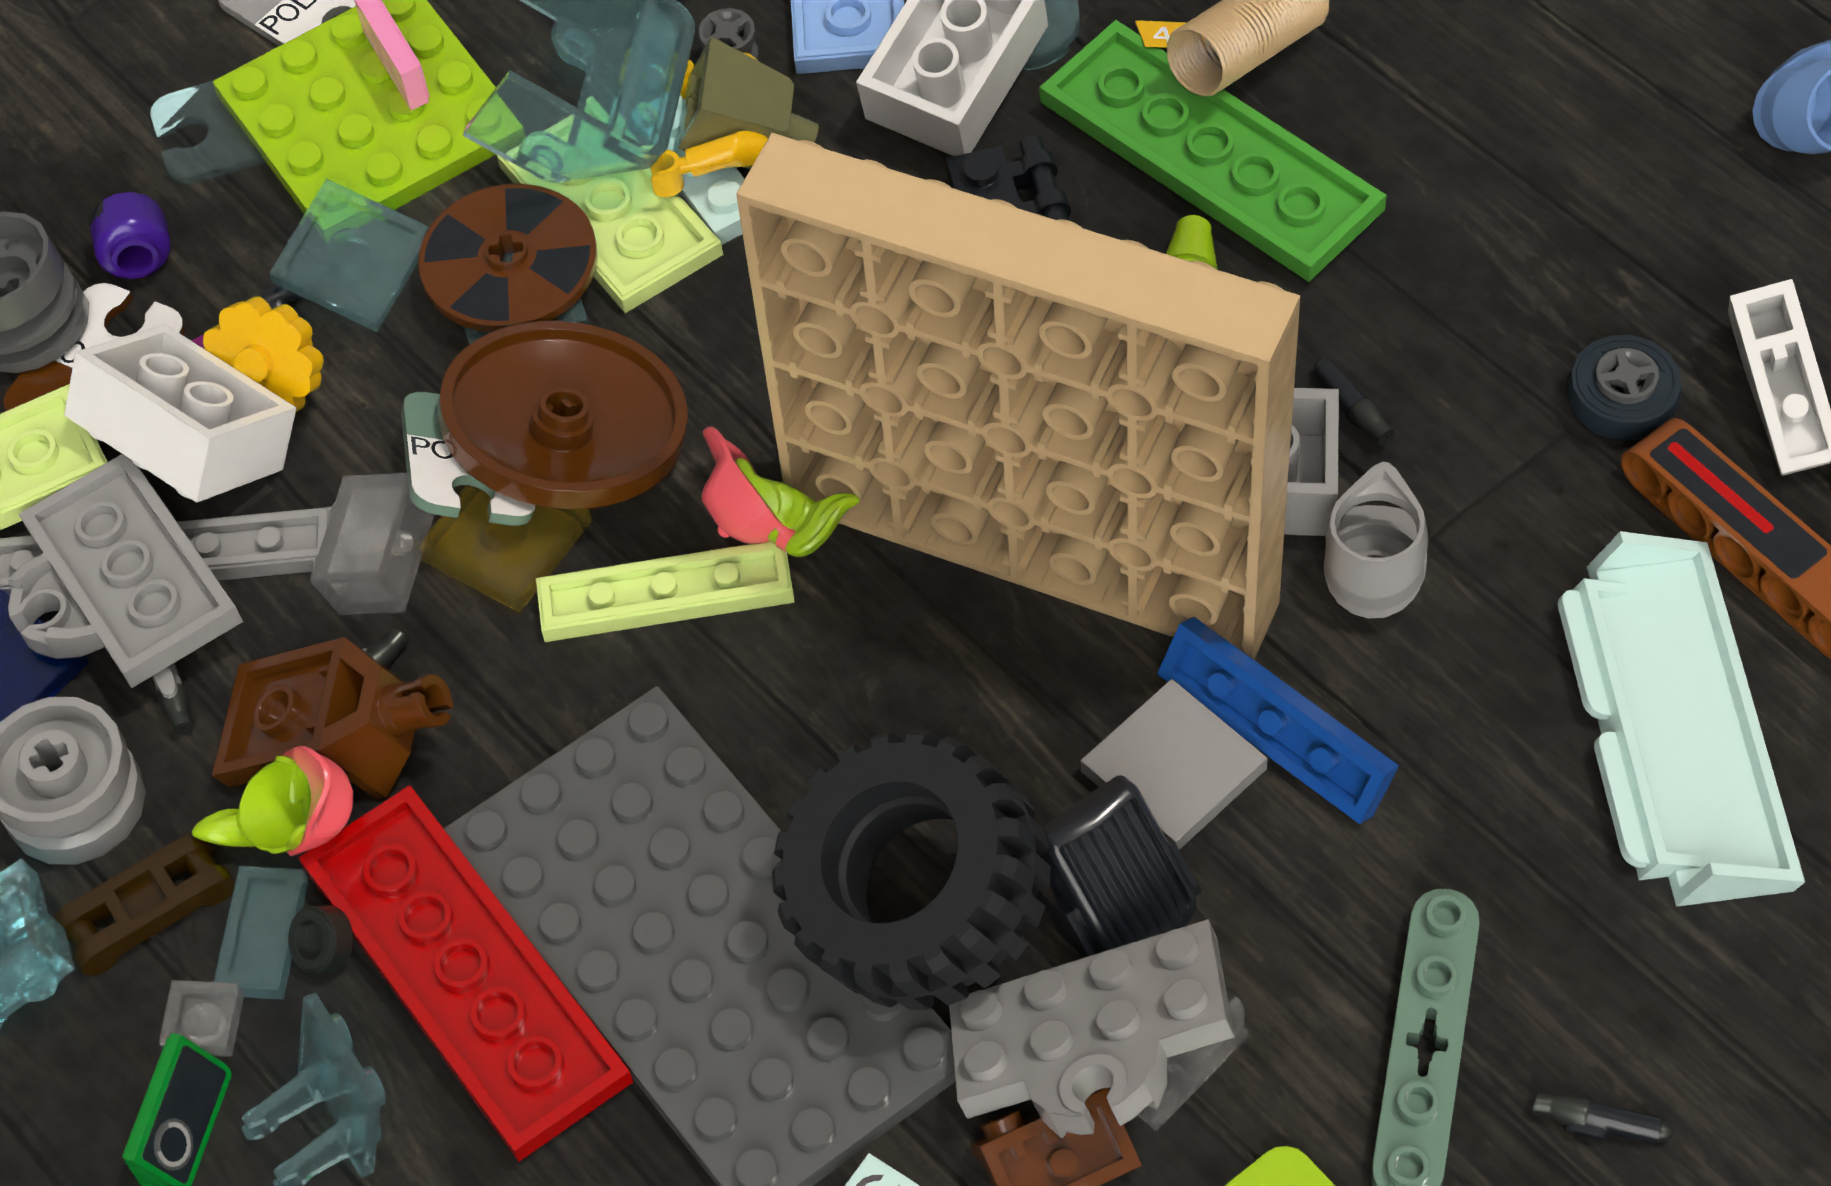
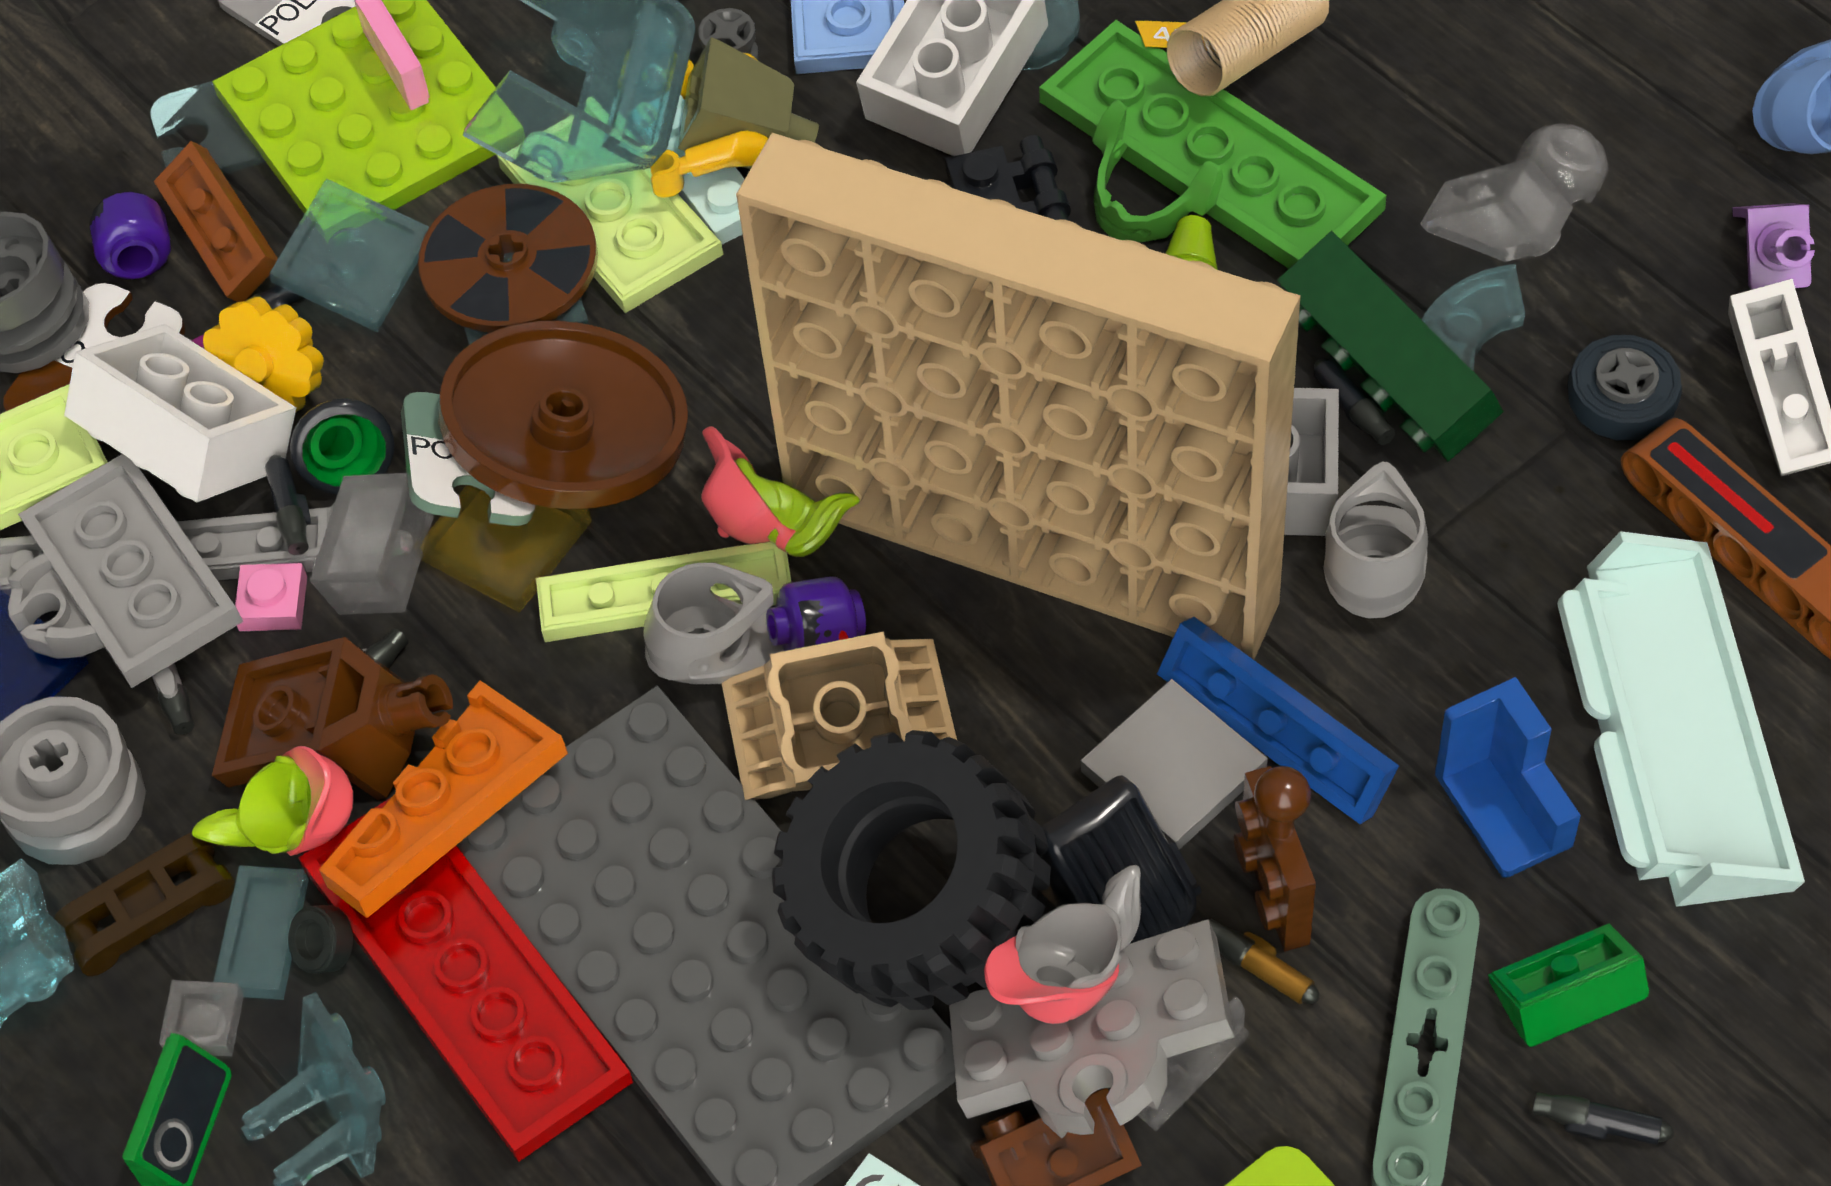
none -> dark orange plate [154,141,281,302]
none -> bright pink plate [235,563,307,631]
none -> piece [265,455,311,555]
none -> green hat [290,398,395,495]
none -> orange wing [319,680,568,918]
none -> light grey helmet [643,563,784,684]
none -> tan slope [722,631,957,800]
none -> dark purple head [766,577,866,651]
none -> light grey hair [984,865,1141,1024]
none -> bright green helmet [1092,99,1223,243]
none -> pearl gold piece [1209,919,1320,1004]
none -> reddish brown plate [1234,766,1316,952]
none -> dark green brick [1277,230,1504,462]
none -> clear slope [1420,158,1573,262]
none -> clear light blue tile [1422,264,1525,372]
none -> blue panel [1435,677,1581,878]
none -> green slope [1488,924,1649,1047]
none -> clear hair [1510,123,1609,214]
none -> medium lavender bracket [1733,203,1815,290]

